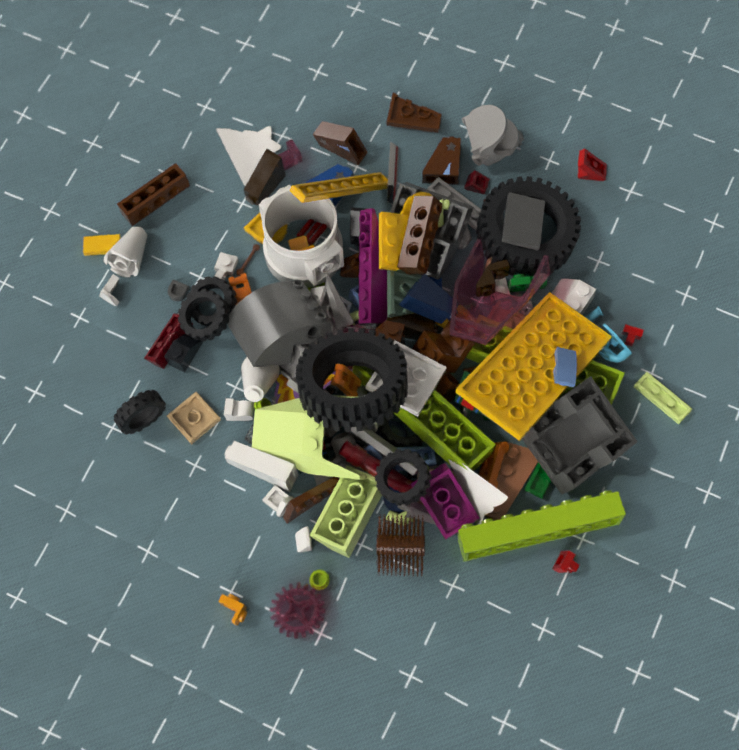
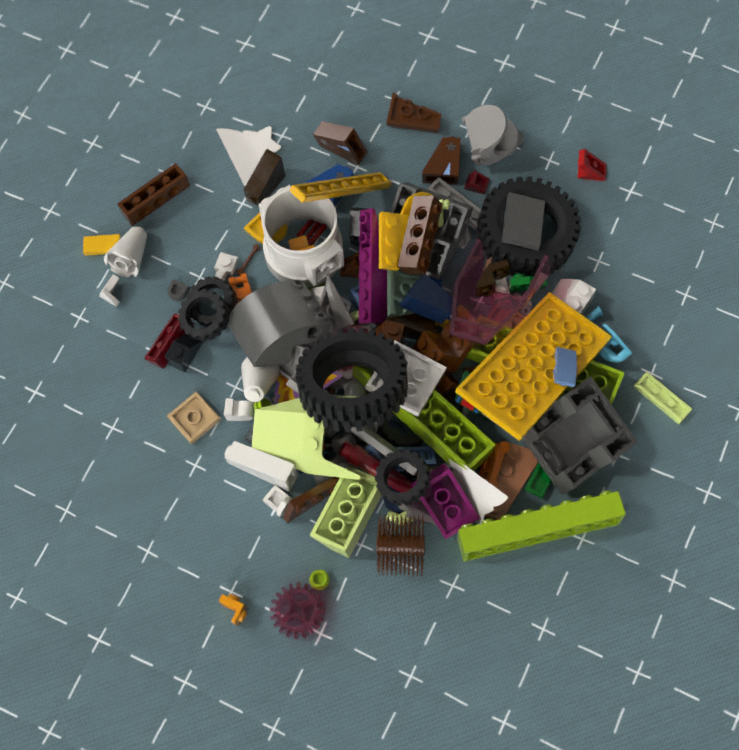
black tyre [114,390,166,435] -> none
clear pink panel [278,139,302,171] -> none
white slope [295,526,313,553] -> none
orange plate [330,364,362,397] -> none
sticker [387,142,399,205] -> none
red tile [552,550,580,573] -> none
red tile [622,324,644,346] -> none

